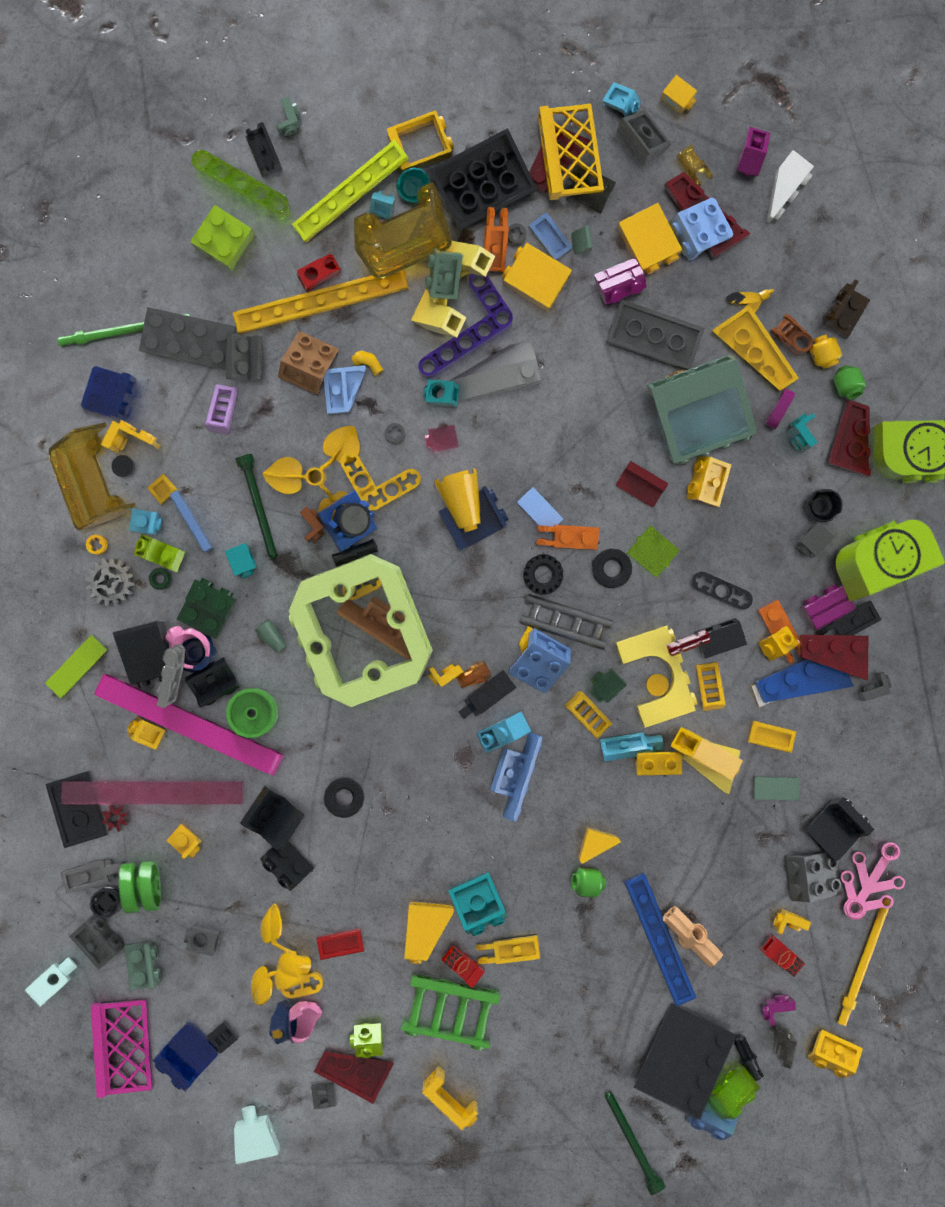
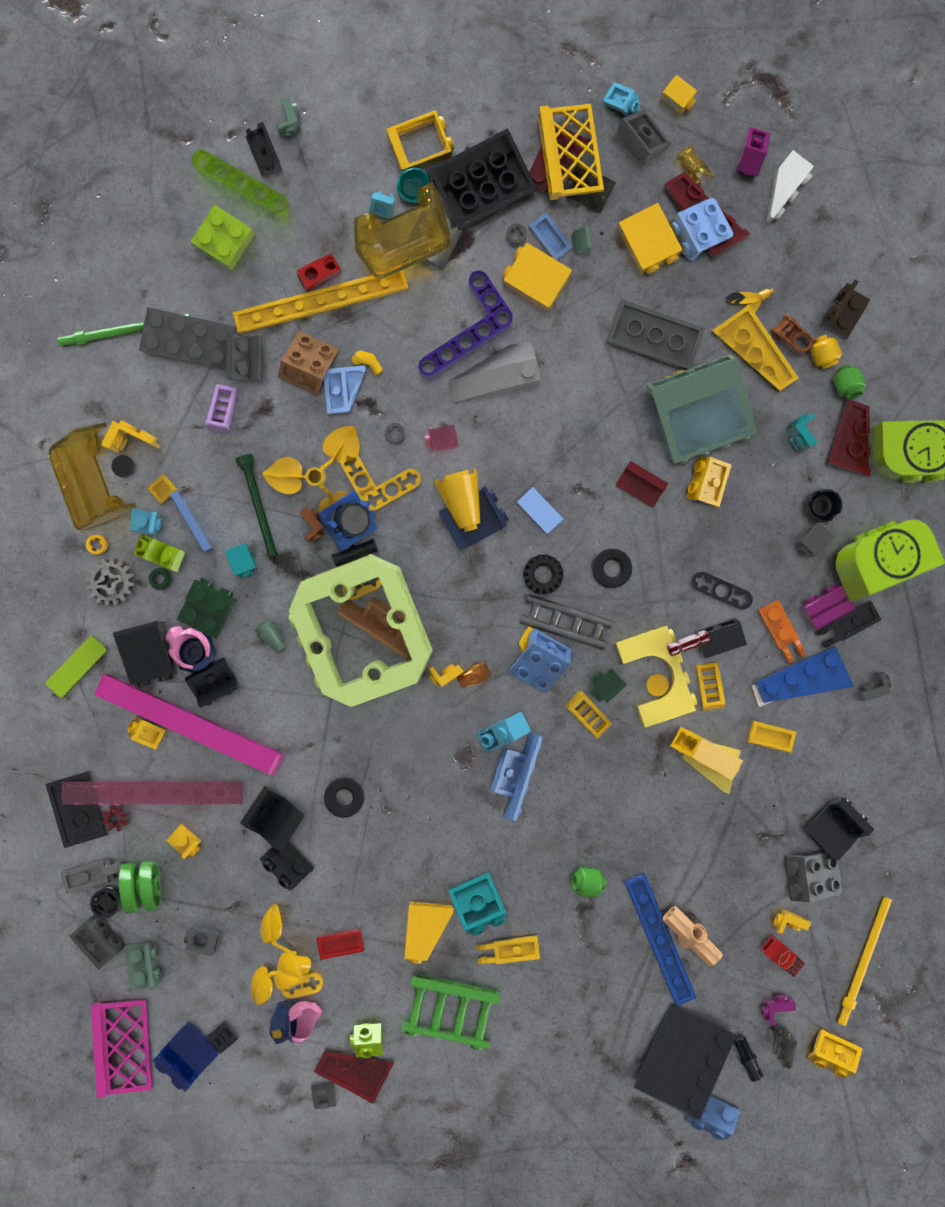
light aqua torso [25,957,78,1006] -> none
clear blue bracket [81,366,137,420] -> none
light grey hinge [157,644,186,708] -> none
bright green wheel [226,688,279,738] -> none
light aqua torso [234,1105,280,1164] -> none
neon yellow tile [292,139,409,243] -> none
light yellow arch [411,240,495,338] -> none
yellow panel [422,1065,478,1130] -> none
teal brick [424,379,460,407] -> none
sand green bracket [425,248,463,300] -> none
red leg [441,945,485,988] -> none
black hinge [459,670,517,719] -> none
orange hinge [483,207,509,272] -> none
orange hinge [536,524,599,550] -> none
yellow slope [578,827,621,864] -> none
magenta brick [594,258,647,305] -> none
medium azure hinge [600,732,664,762] -> none
dark green piece [605,1092,666,1195] -> none
clear neon green piece [627,525,680,578] -> none
yellow bracket [634,752,682,775] -> none
clear neon green brick [708,1066,760,1120] -> none
sand green tile [753,777,800,801] -> none
yellow bracket [758,626,798,662] -> none
magenta beam [765,388,796,430] -> none
dark red wing [800,635,869,681] -> none
bright pink plant [840,842,905,920] -> none

